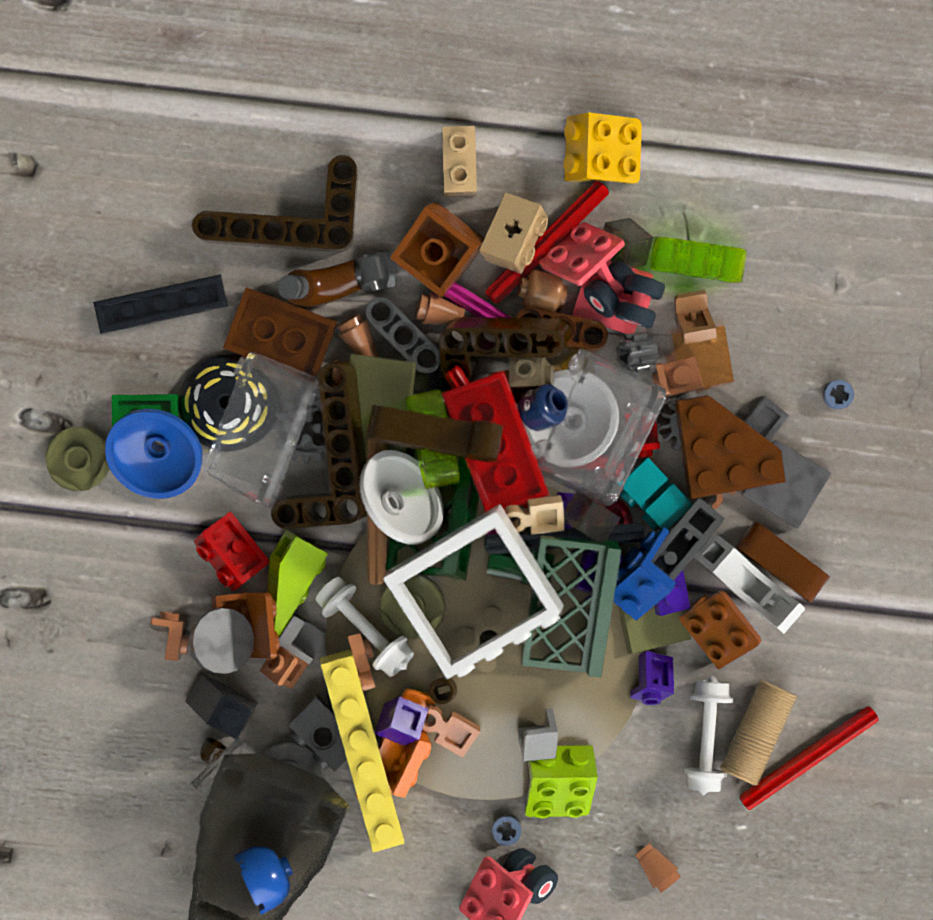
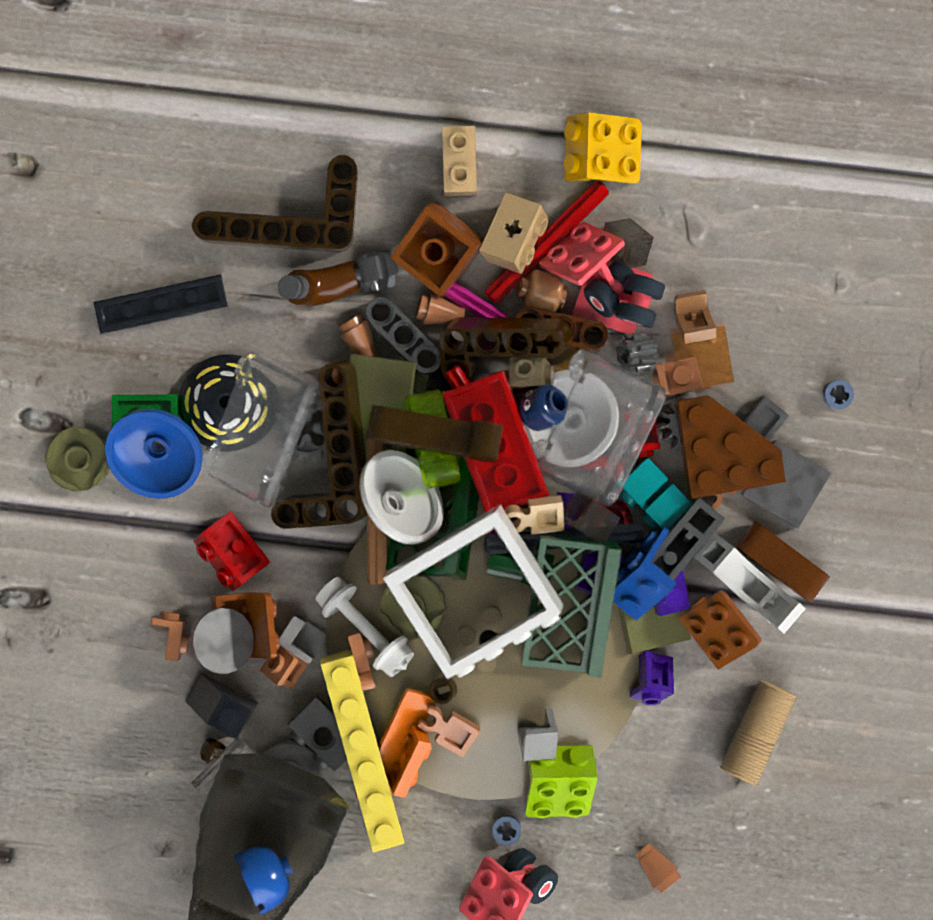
reddish brown plate [223,287,338,383] -> none
lime slope [267,529,328,638] -> none
dark purple panel [375,696,428,745] -> none
clear neon green beam [649,236,747,283] -> none
white piece [683,676,733,796] -> none
red axle [739,706,879,810] -> none

